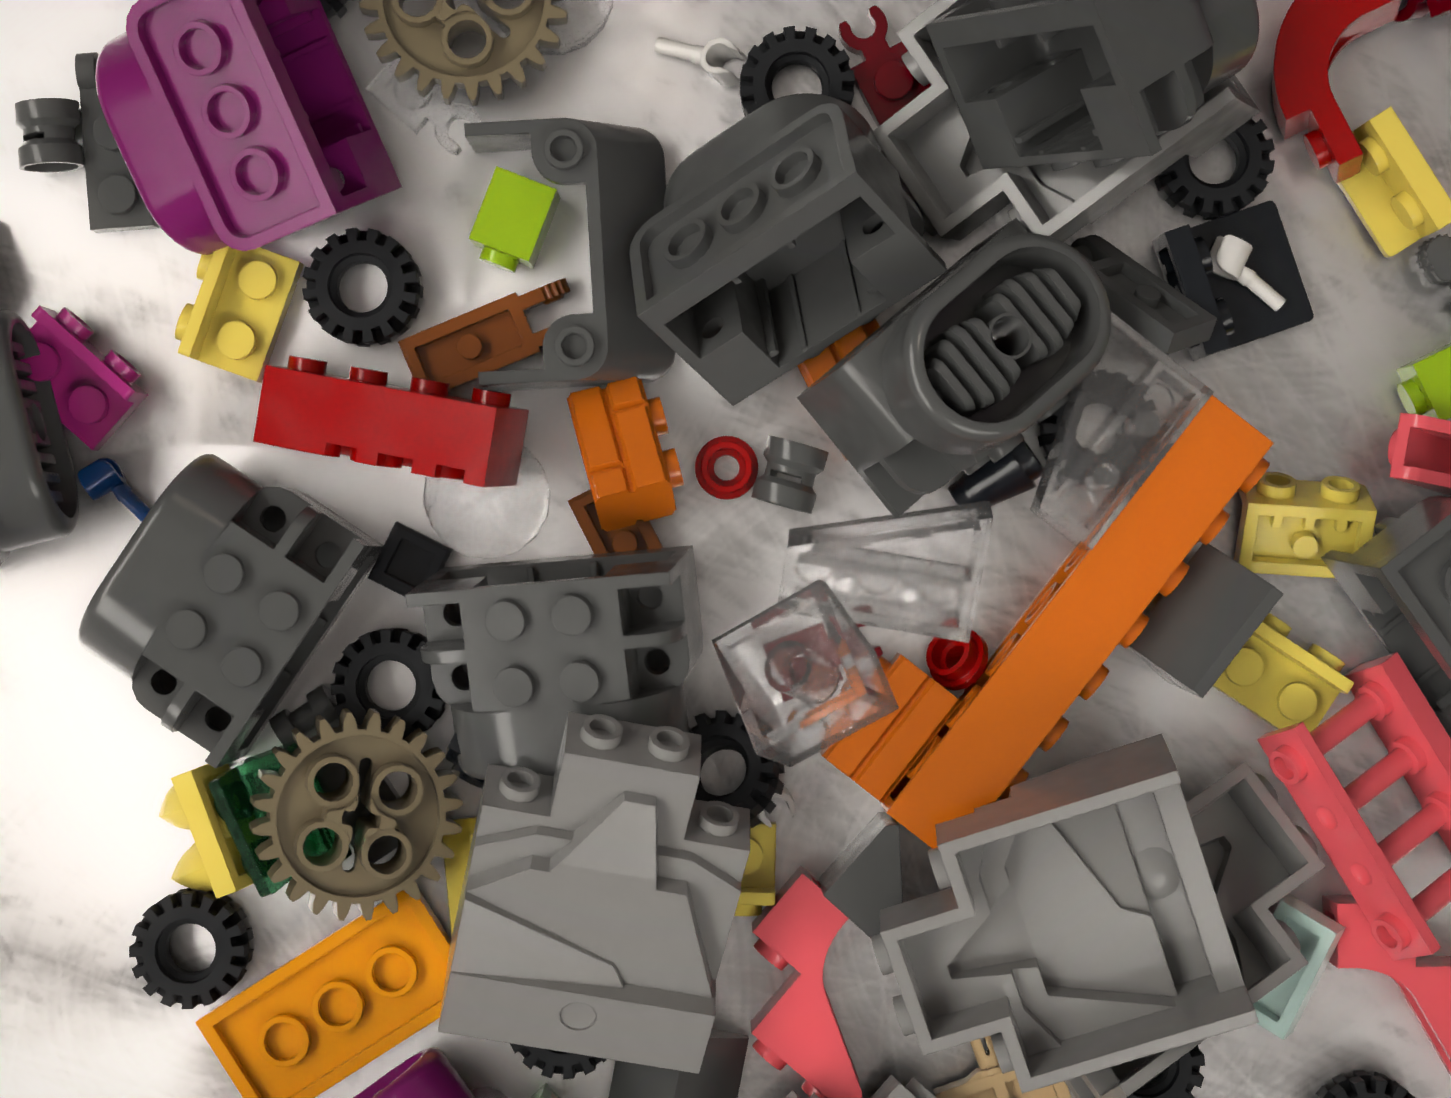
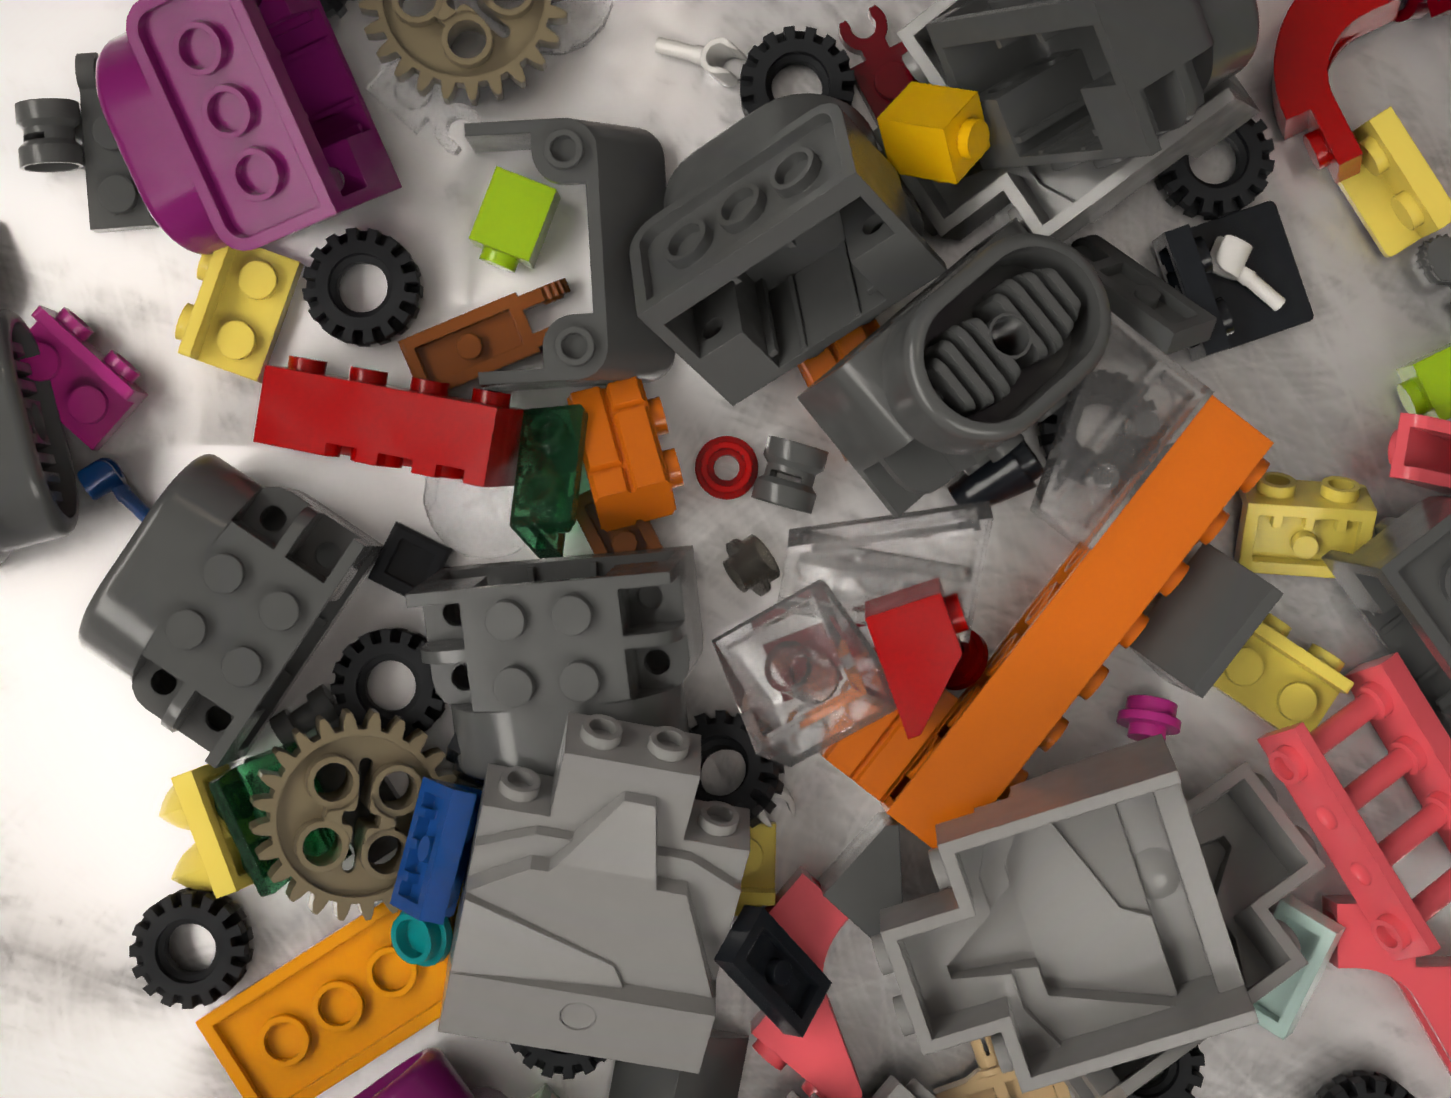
none -> blue bracket [390,776,482,925]
none -> teal plate [391,911,453,967]
none -> clear green bracket [509,404,588,559]
none -> black plate [714,905,832,1038]
none -> clear smoke plate [723,534,780,596]
none -> red slope [865,577,970,739]
none -> yellow brick [877,81,990,184]
none -> dark pink plate [1116,695,1182,741]

